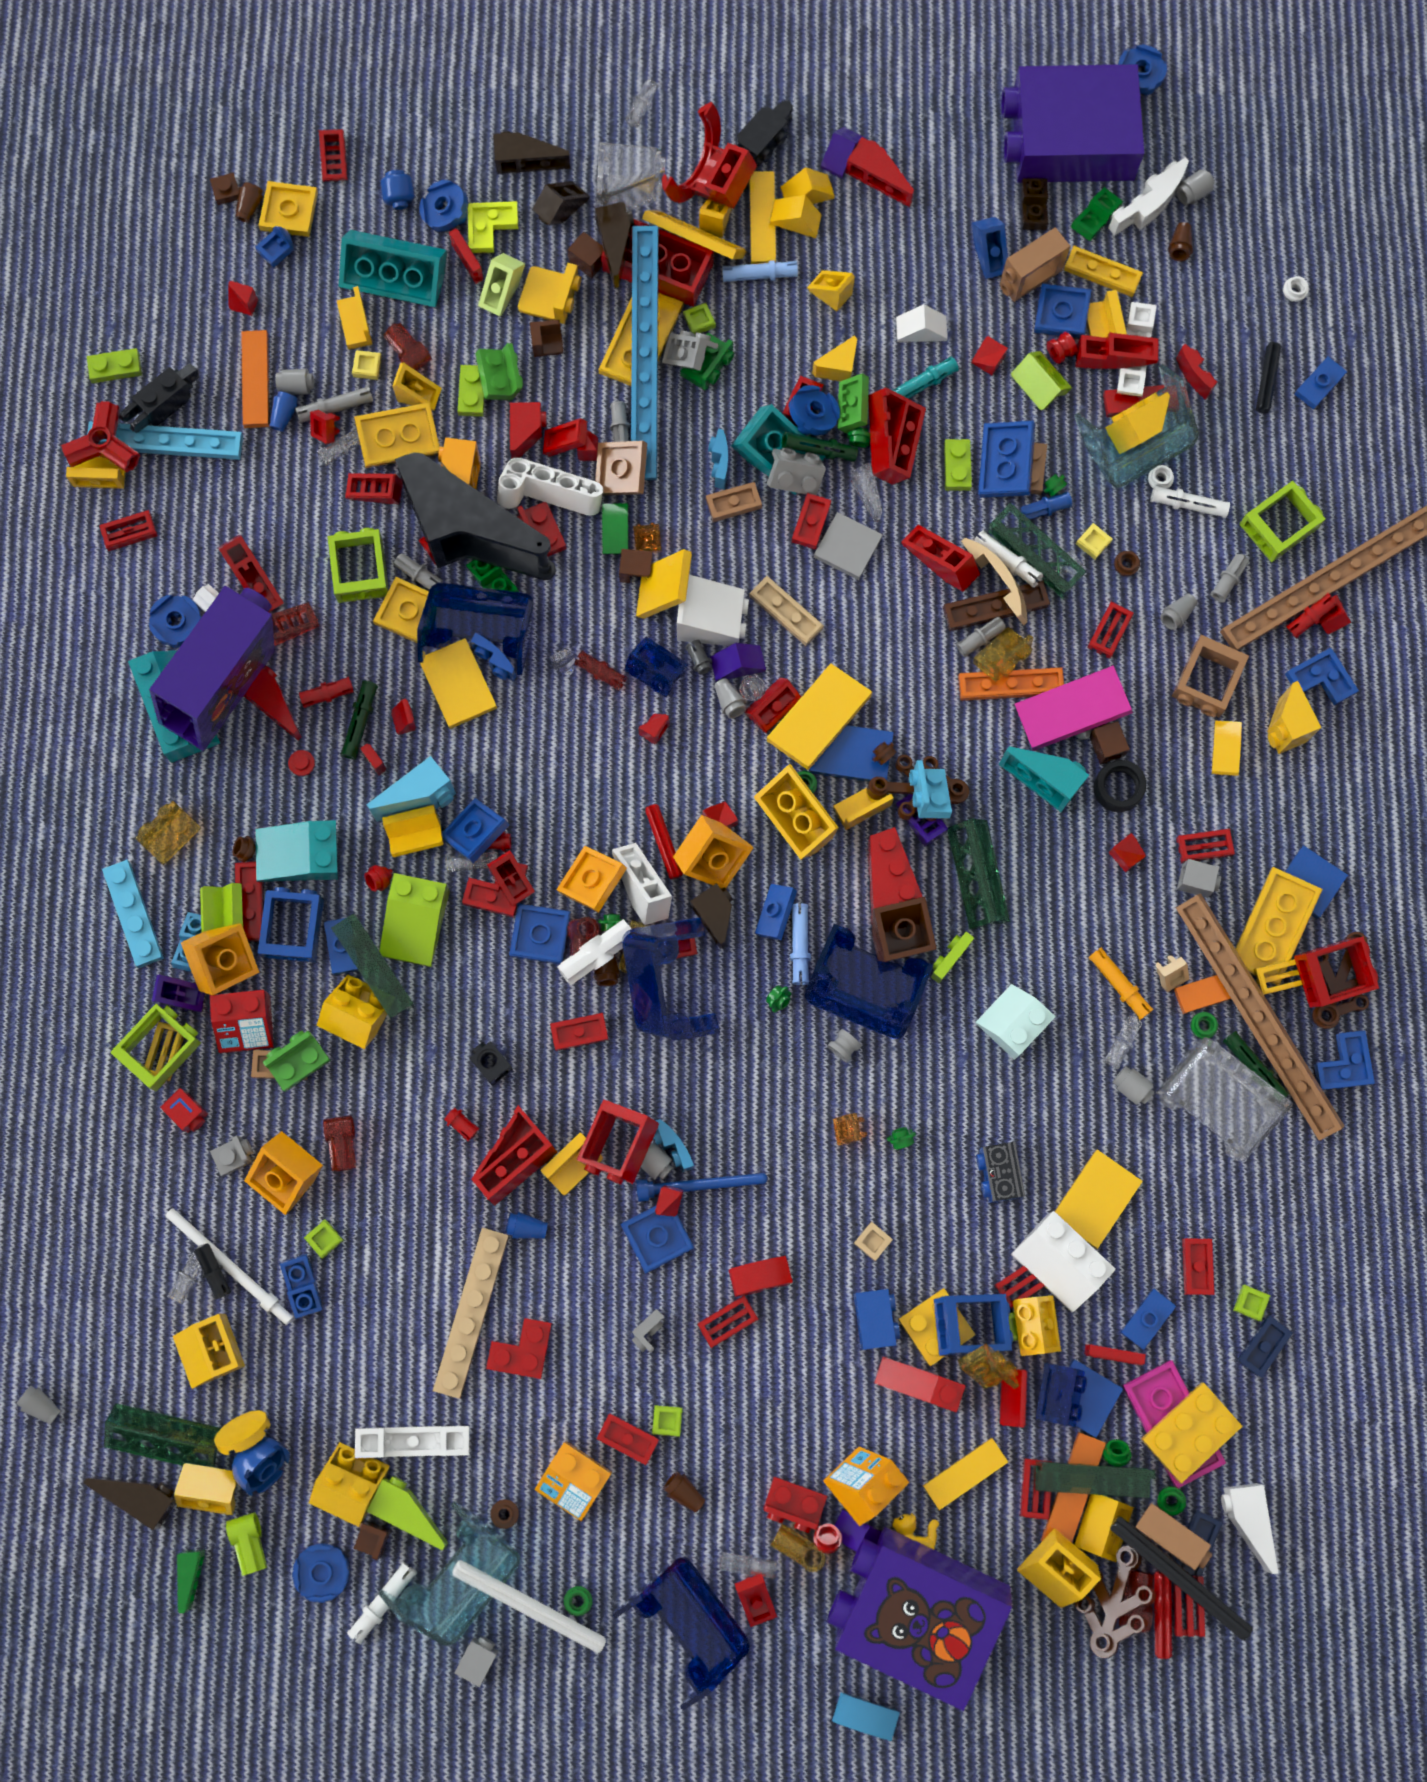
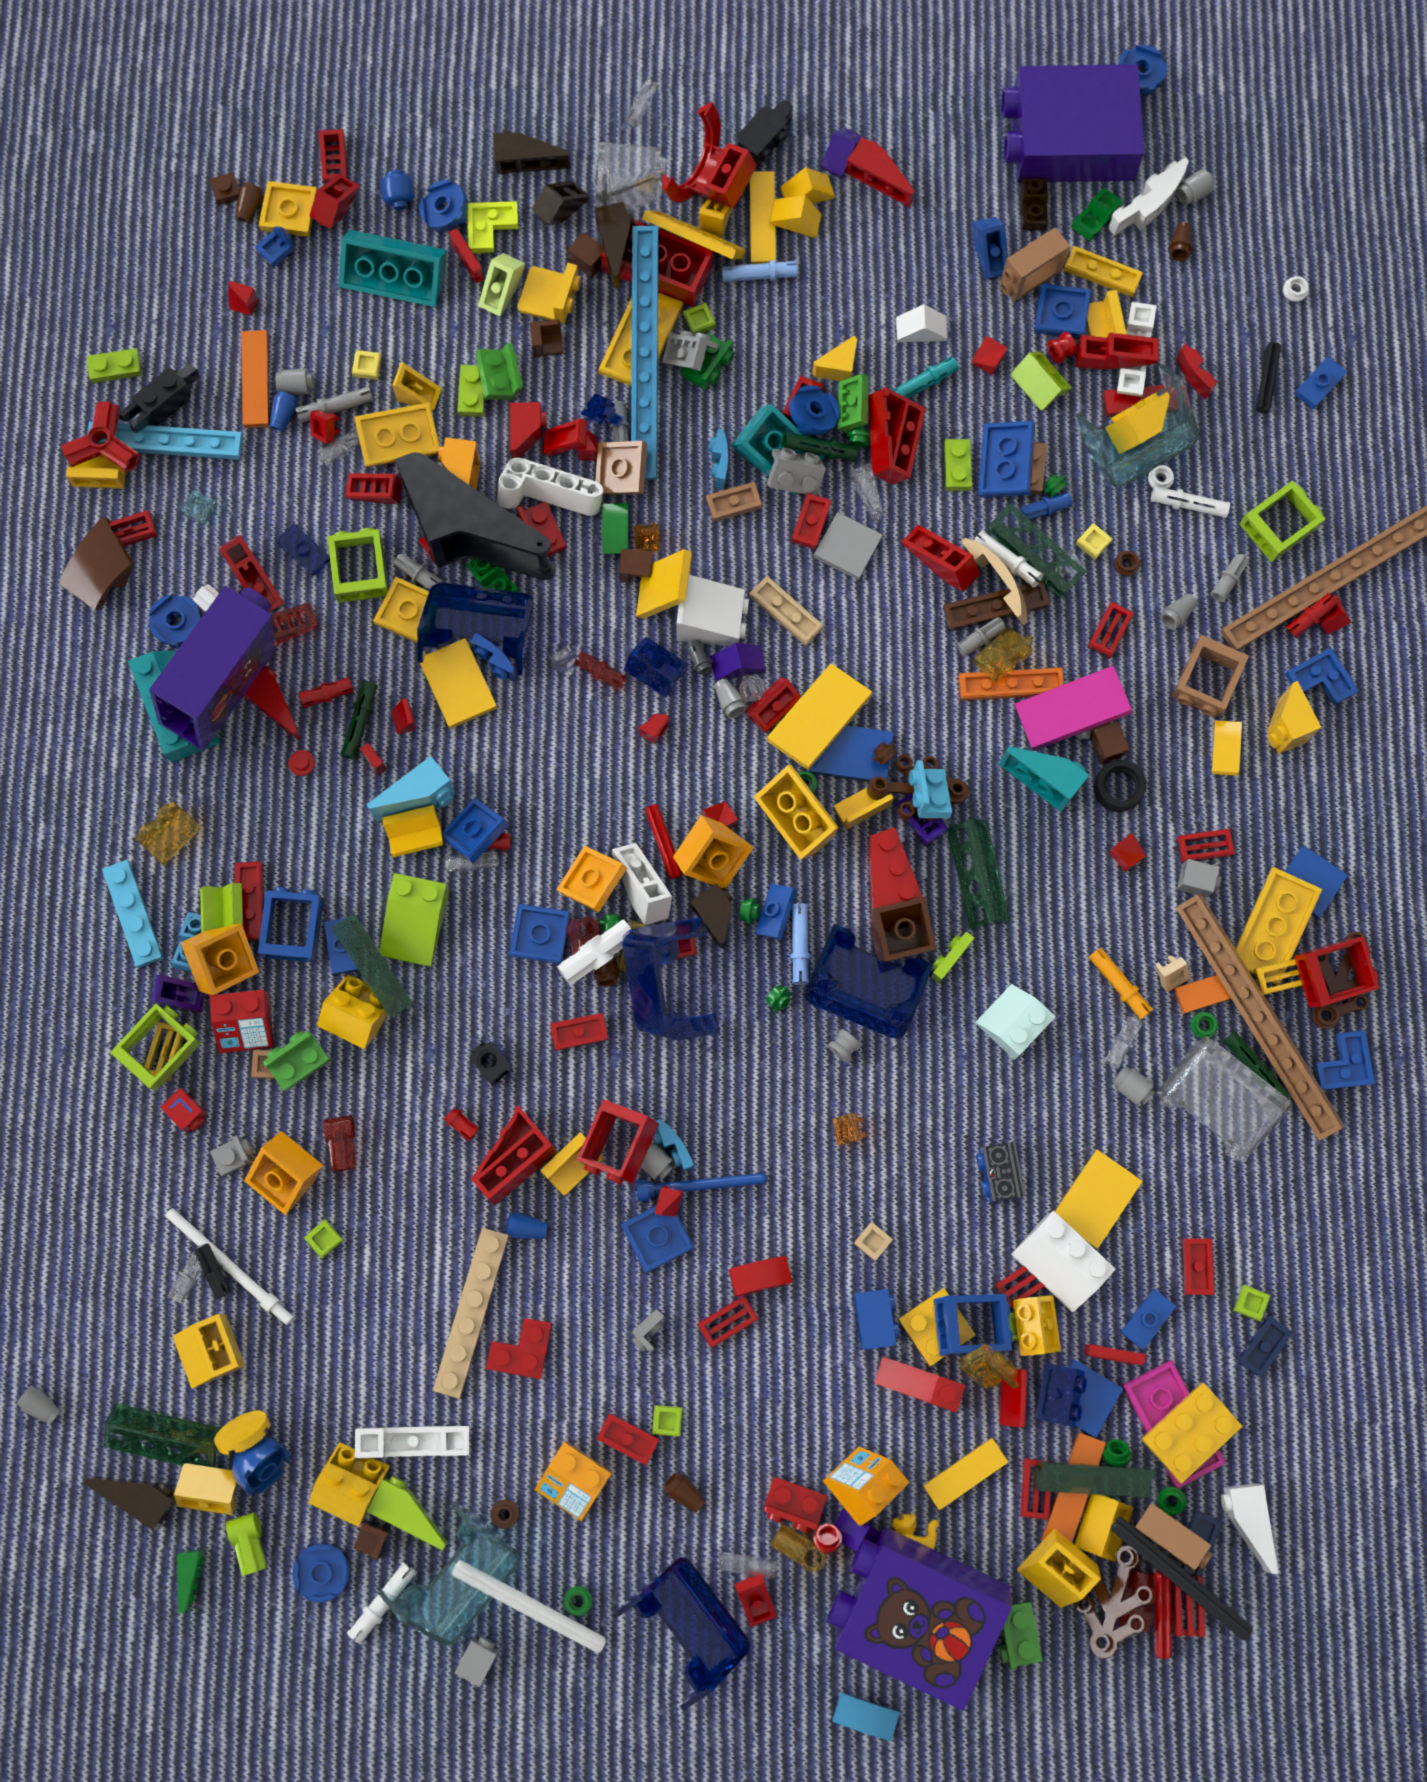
reddish brown plate [232,836,256,862] -> none
slope [255,820,338,882] -> none
blue slope [280,1254,323,1319] -> none
yellow panel [336,286,373,350] -> none
red plate [364,865,393,892] -> none
clear red piece [384,323,432,371] -> none
red plate [462,863,528,918] -> none
red slope [487,850,535,906] -> none
yellow slope [807,270,855,311] -> none
green plate [887,1127,916,1149] -> none
none -> reddish brown slope [59,517,134,610]
none -> clear light blue tile [181,490,218,526]
none -> clear blue plate [276,523,330,576]
none -> red slope [309,173,360,228]
none -> clear blue plate [580,394,624,426]
none -> green plate [740,898,761,924]
none -> bright green bracket [999,1601,1043,1670]

